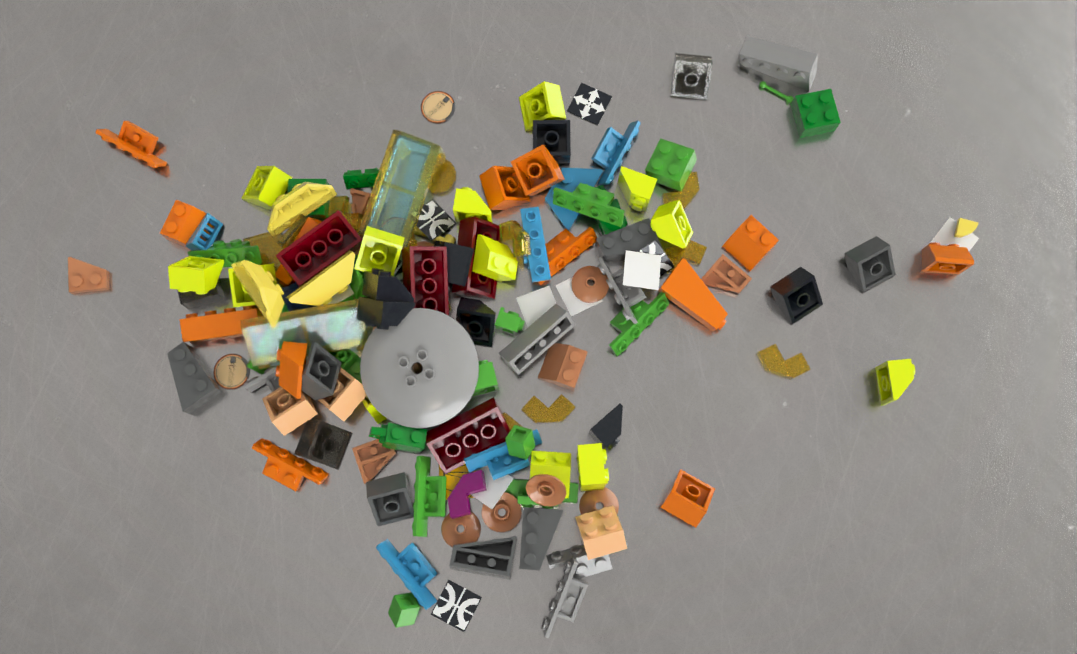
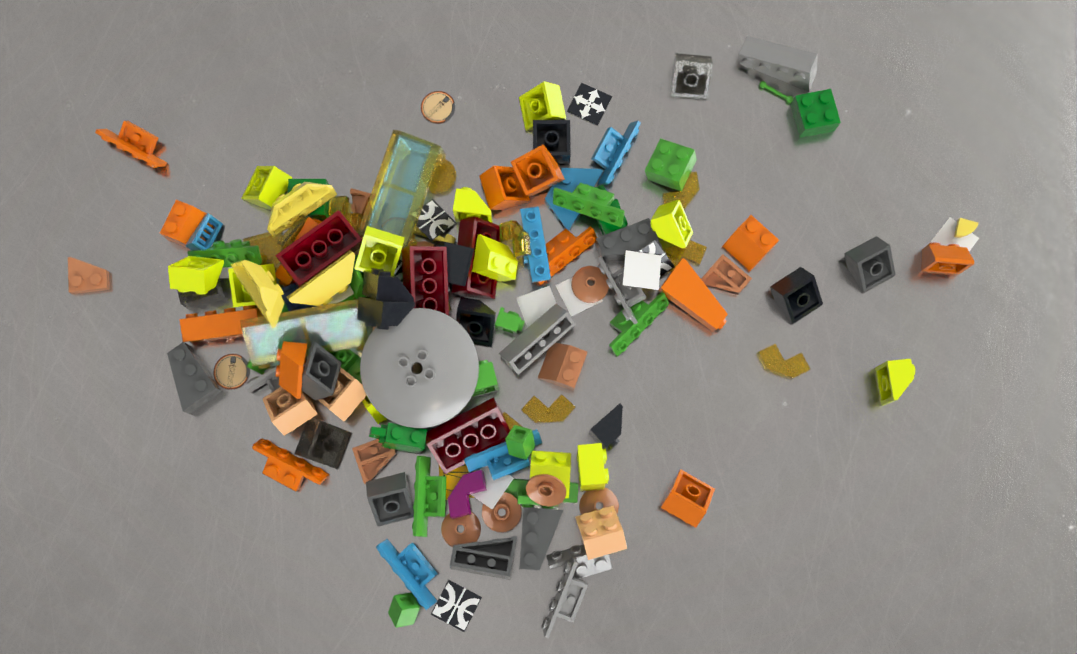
green hinge [343,168,383,189] -> none
neon yellow slope [617,166,657,211] -> none

